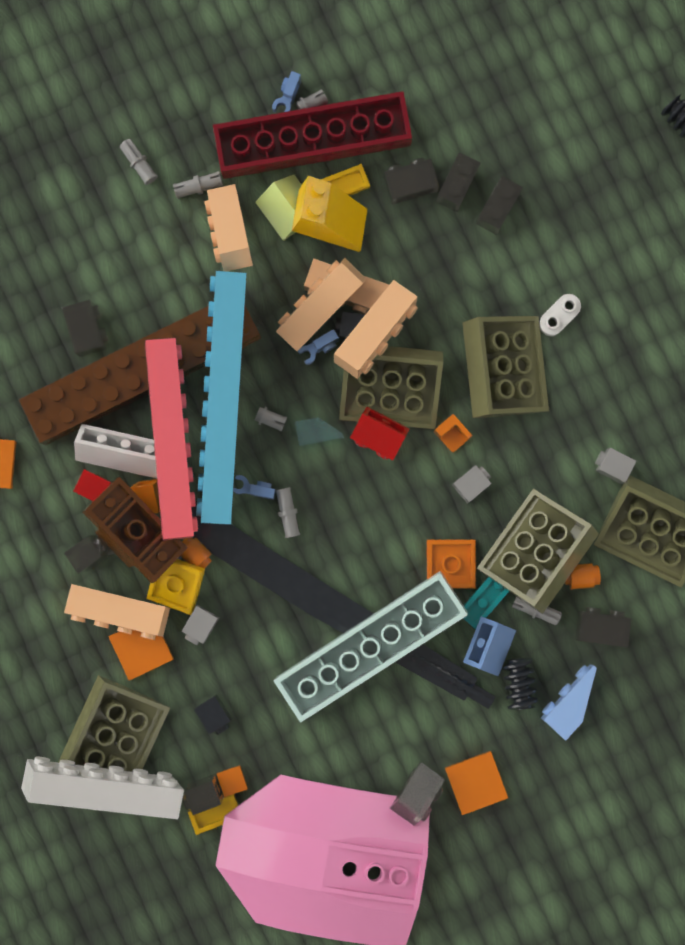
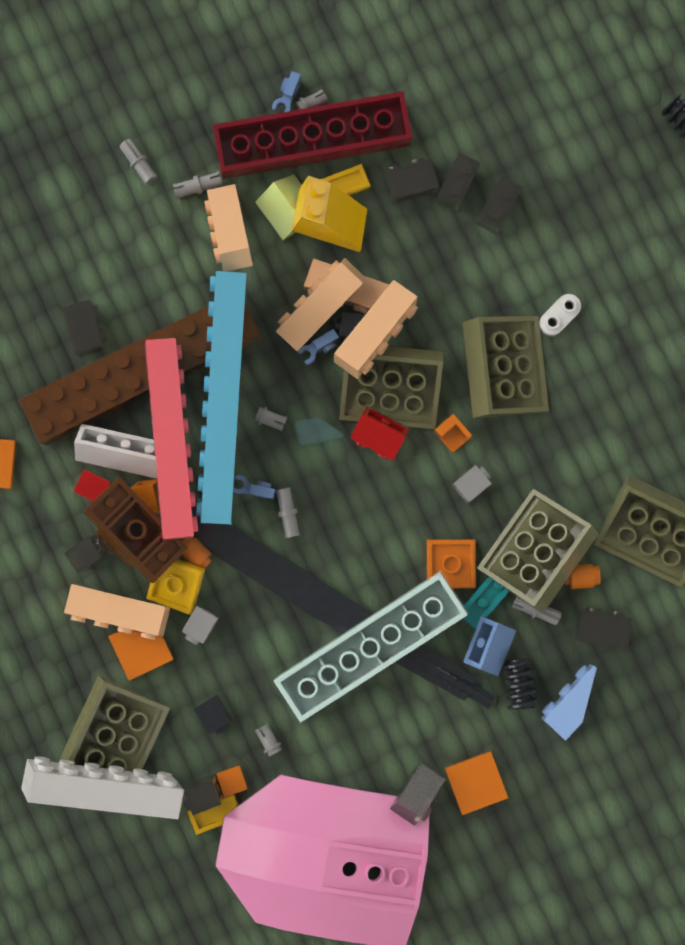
light grey brick [595,448,636,484] -> none
none -> light grey pin [255,723,282,756]

